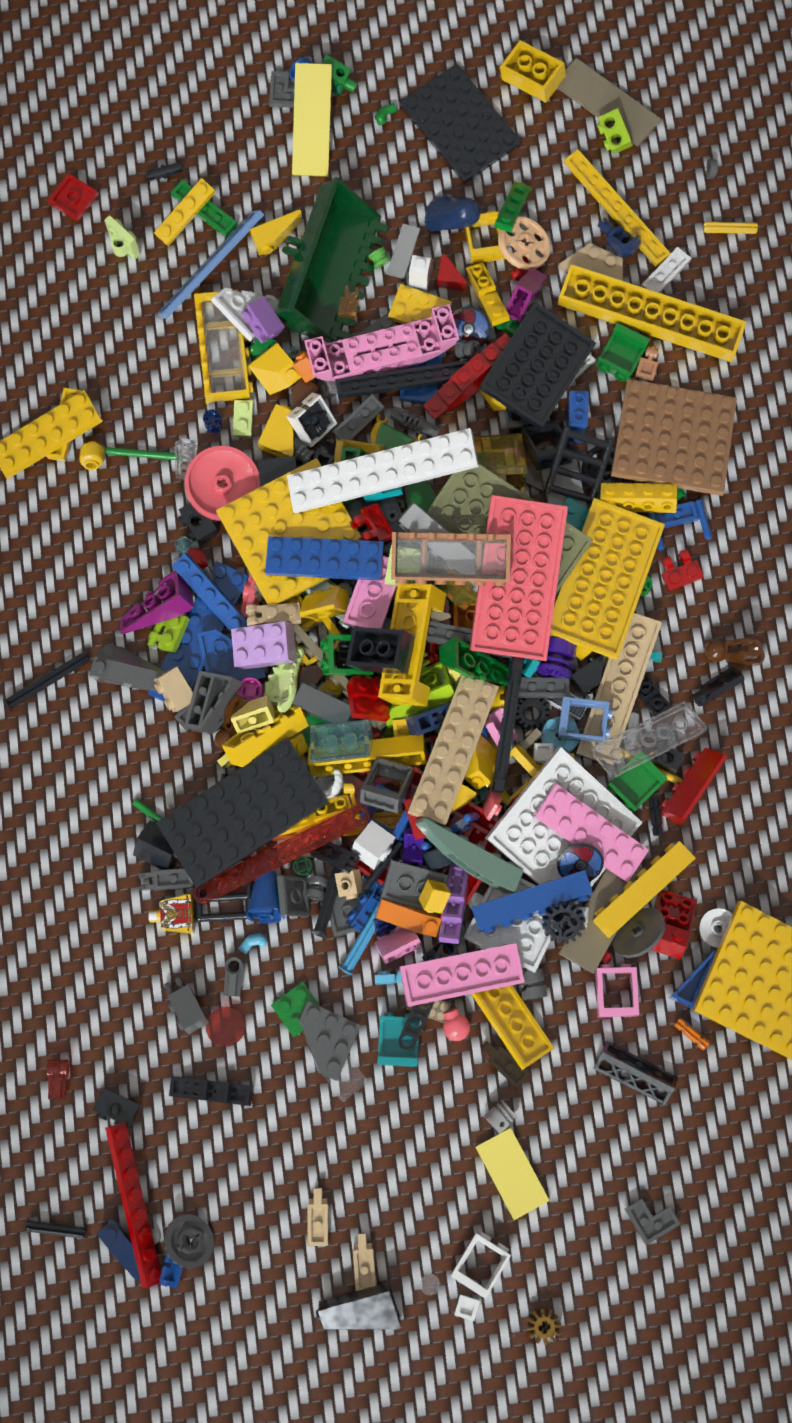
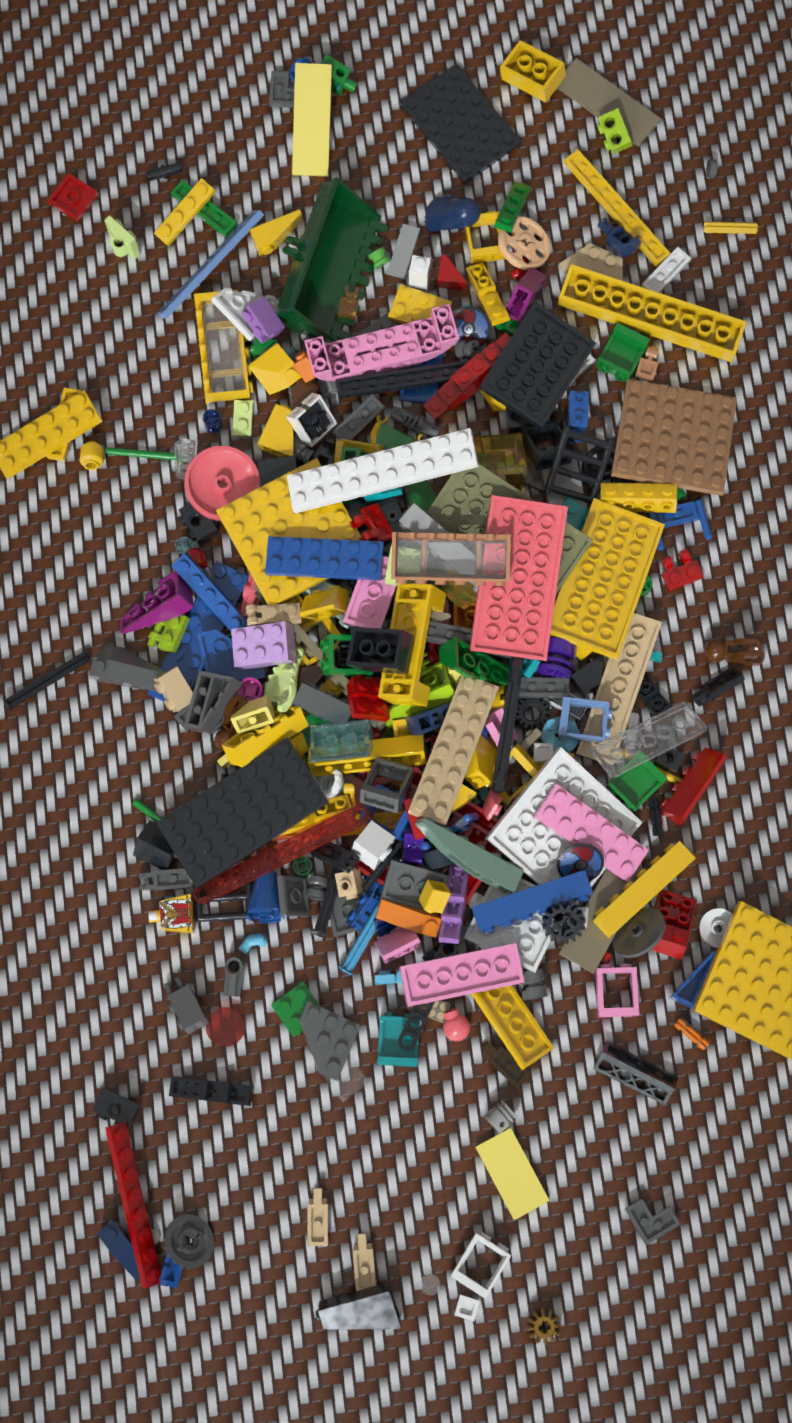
black axle [26,1220,86,1239] -> none
clear red piece [46,1059,69,1099] -> none
green arm [375,103,397,125] -> none

